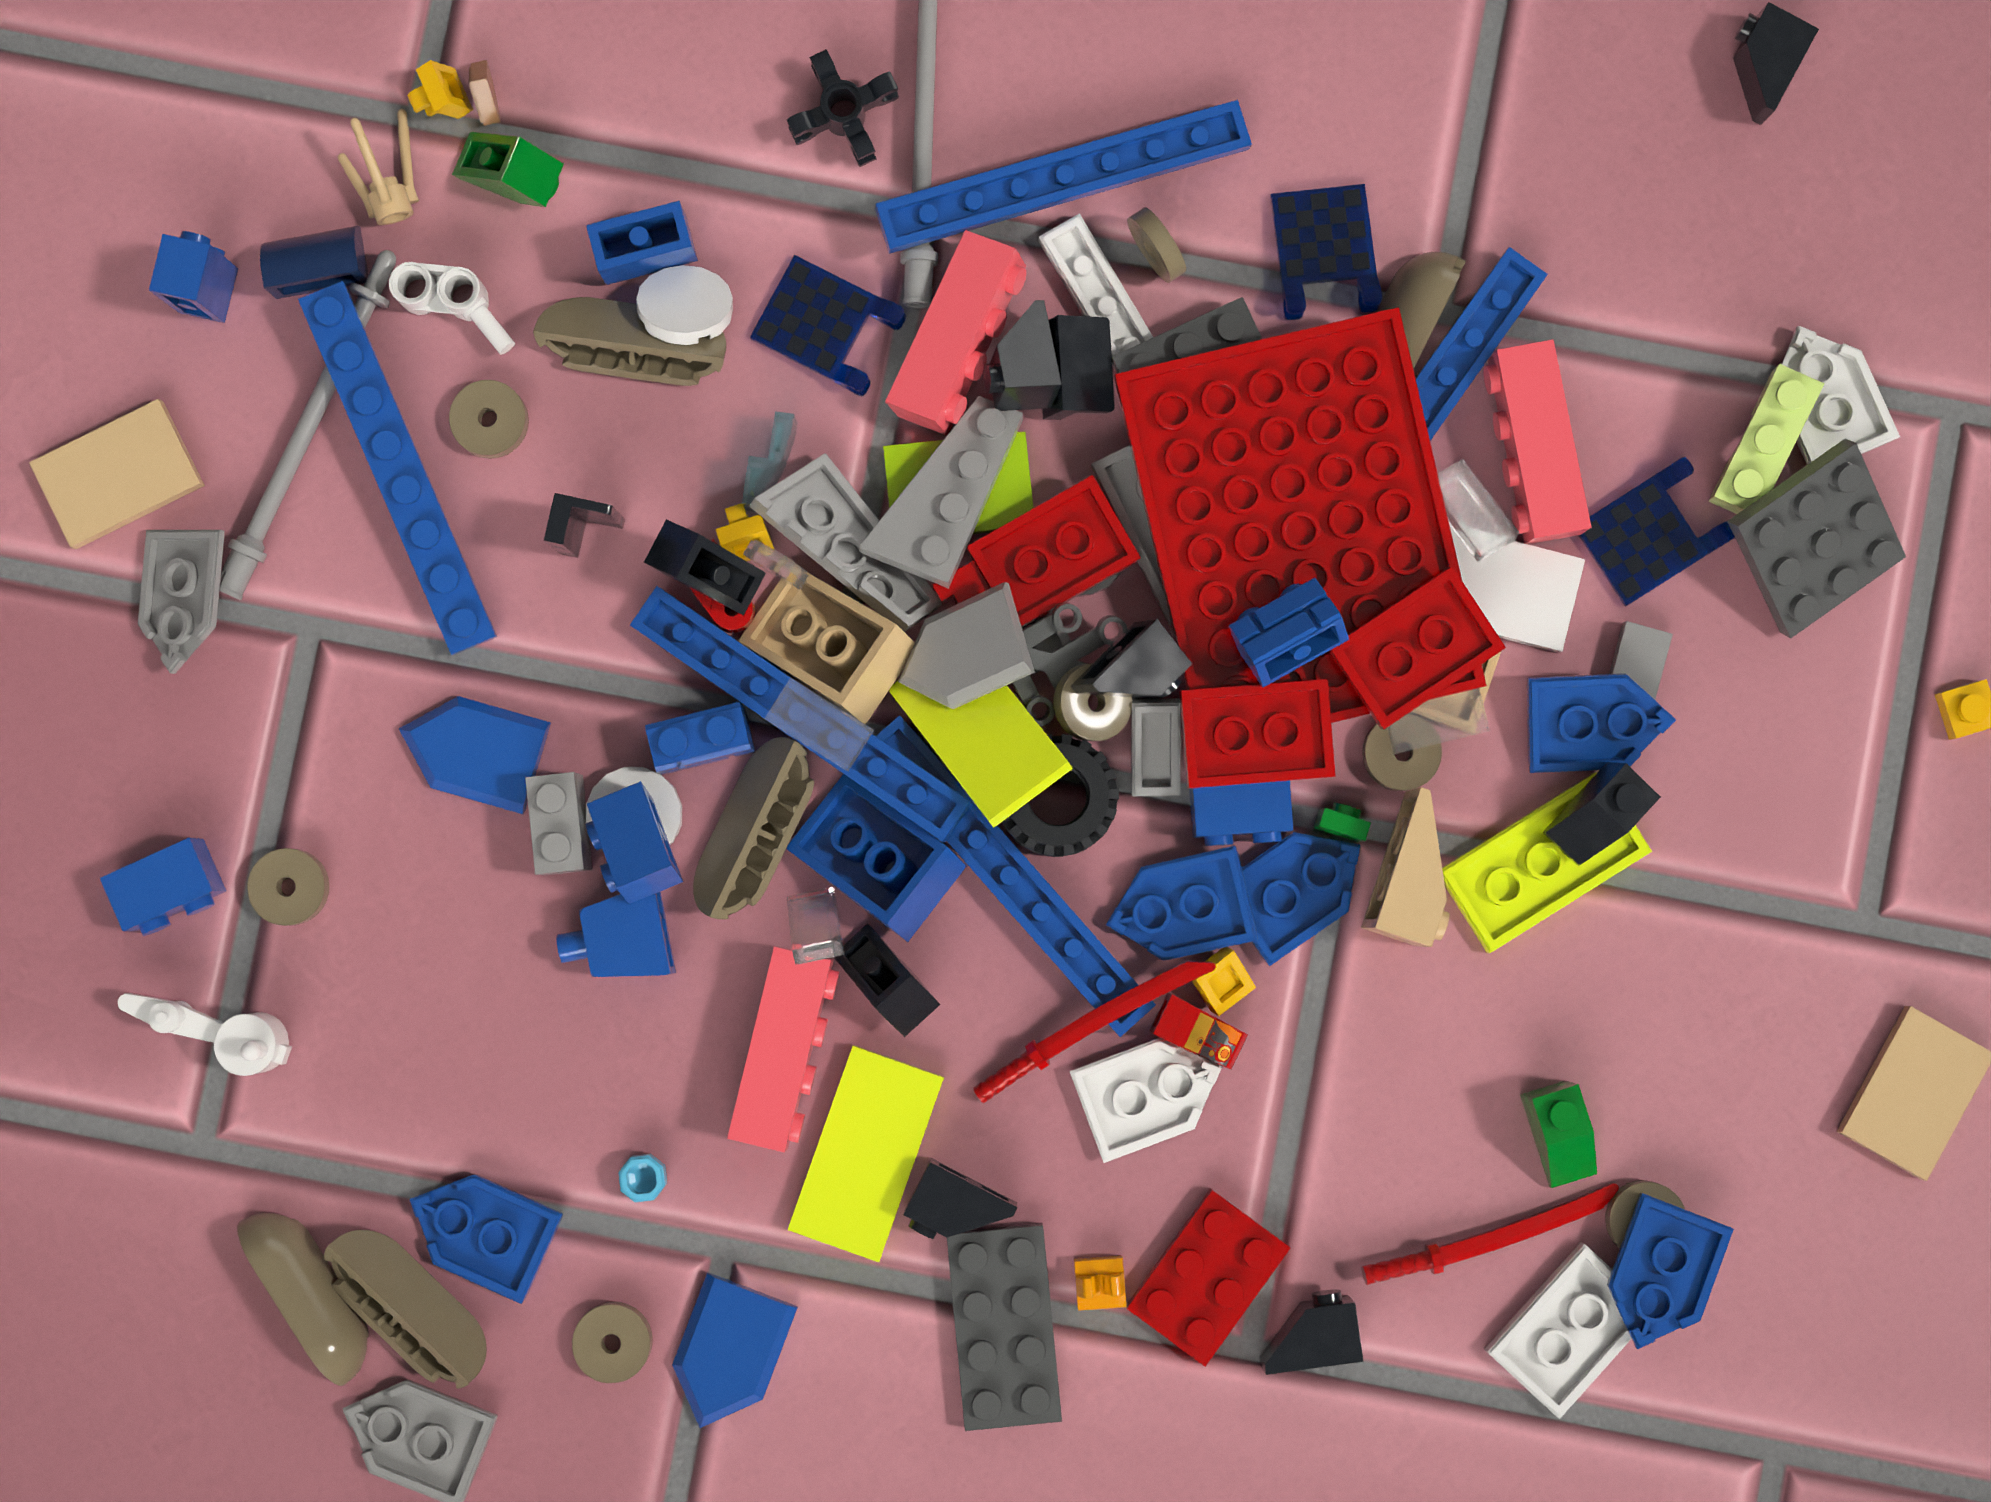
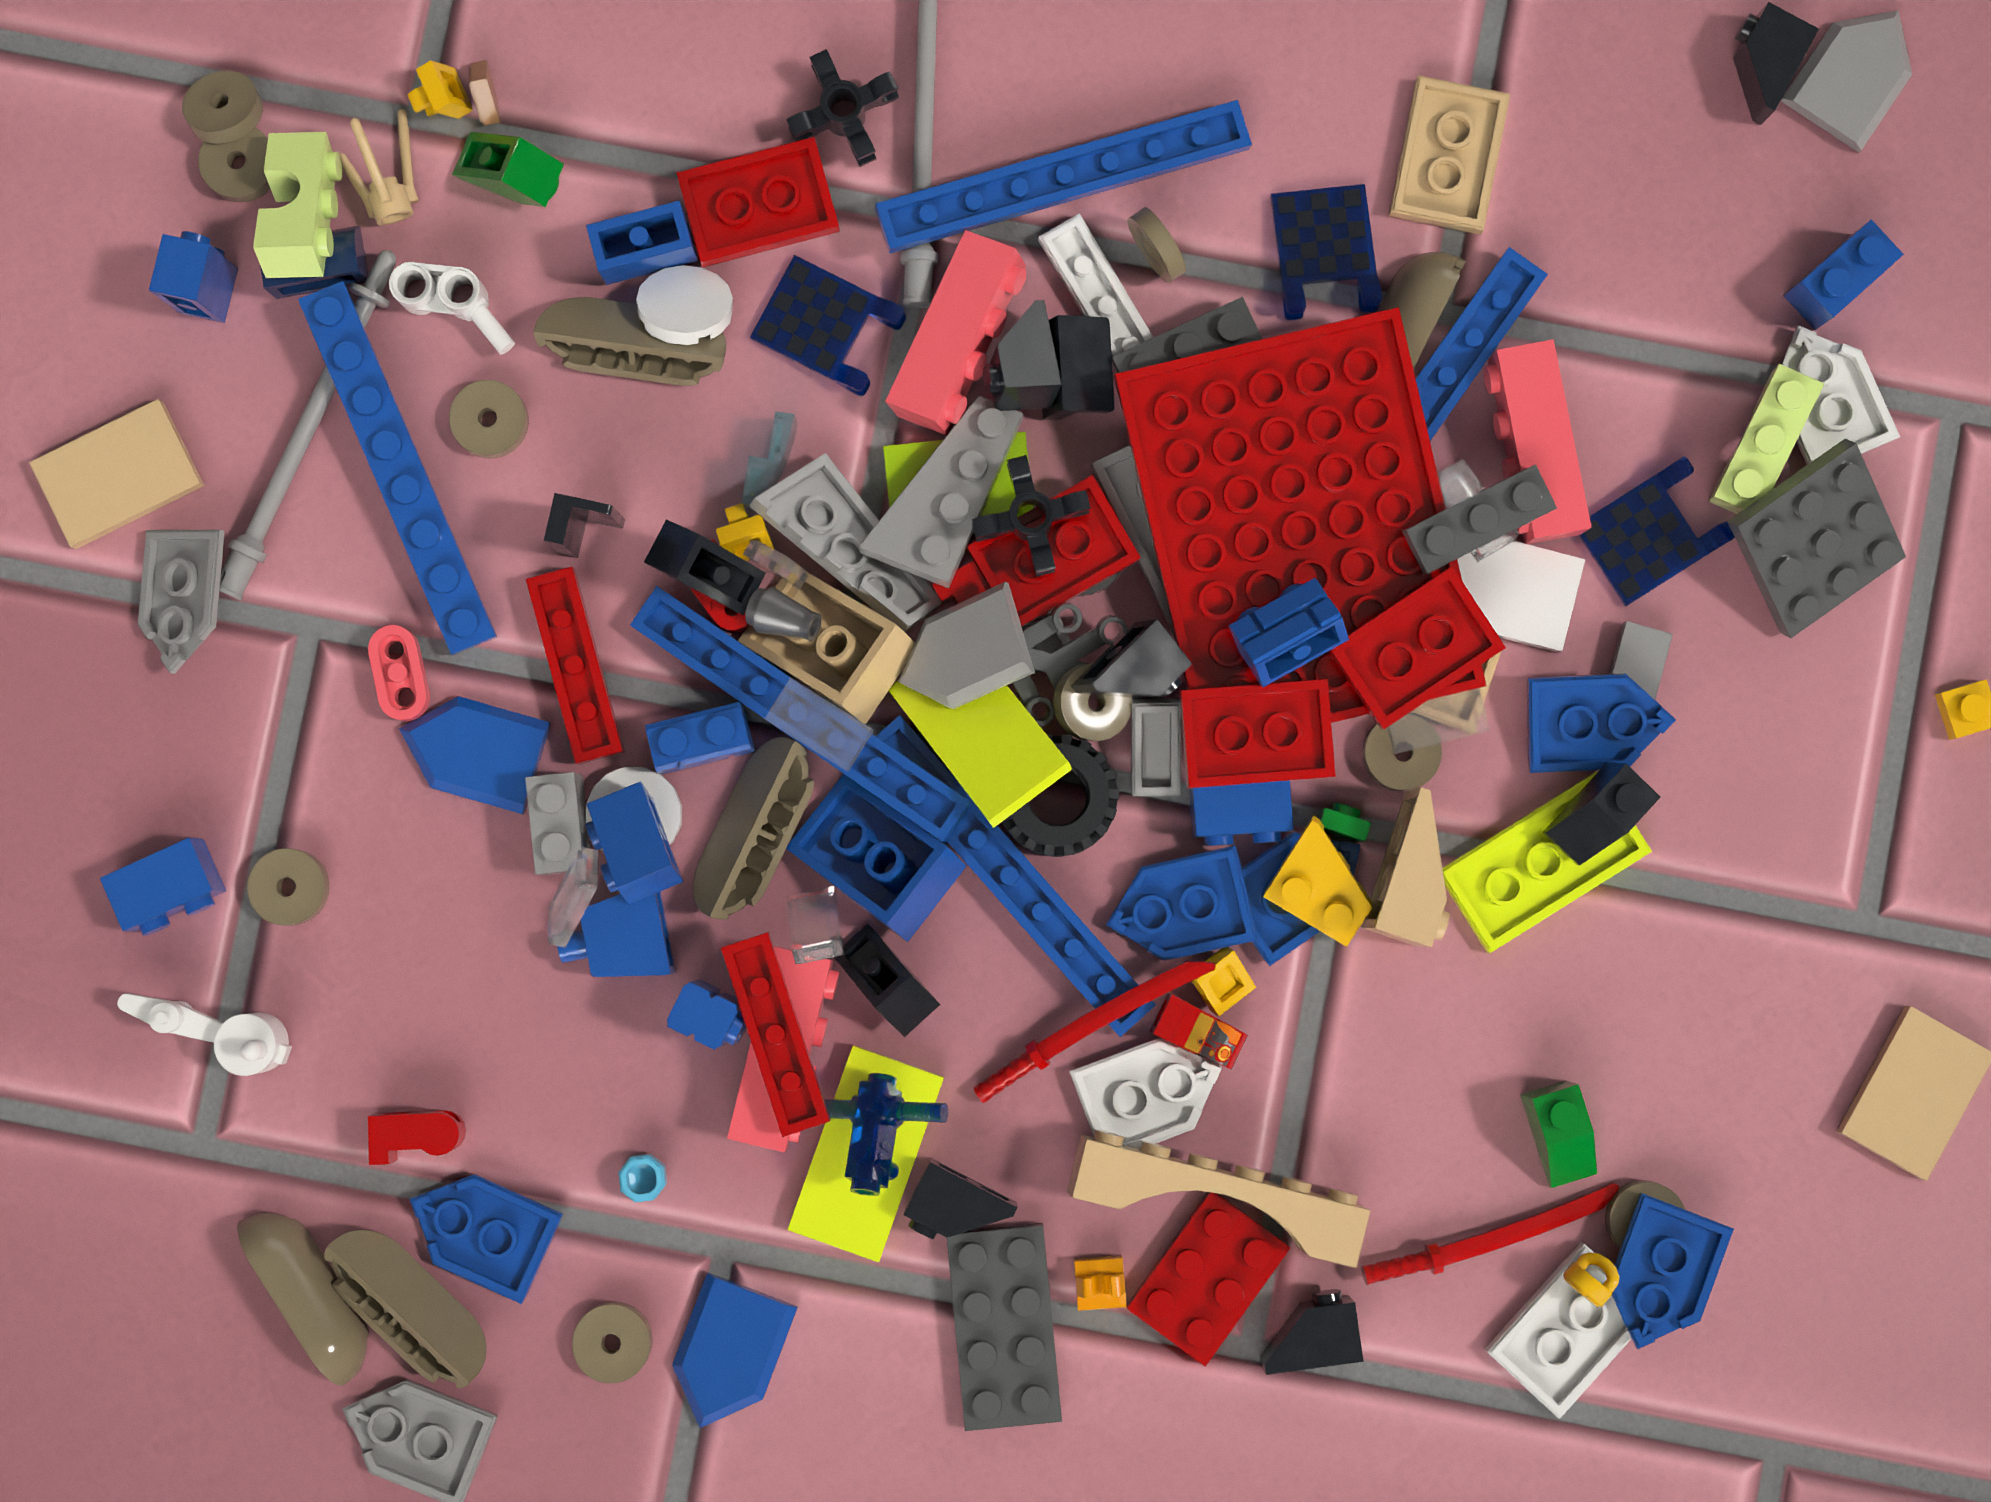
none -> dark tan piece [182,71,263,144]
none -> dark tan piece [198,128,271,202]
none -> yellowish green arch [253,132,343,278]
none -> coral plate [368,625,430,721]
none -> red leg [368,1110,466,1165]
none -> red plate [526,566,625,765]
none -> clear tile [547,847,598,948]
none -> blue brick [666,979,746,1050]
none -> red plate [676,137,840,268]
none -> red plate [721,932,831,1137]
none -> flat silver cone [746,587,822,641]
none -> piece [824,1073,949,1196]
none -> black pin [972,455,1091,577]
none -> tan arch [1067,1129,1371,1268]
none -> yellow wing [1263,816,1373,947]
none -> tan tile [1388,75,1510,235]
none -> dark grey plate [1402,464,1557,575]
none -> yellow tile [1563,1252,1619,1308]
none -> light grey tile [1781,10,1912,153]
none -> blue brick [1783,219,1904,330]

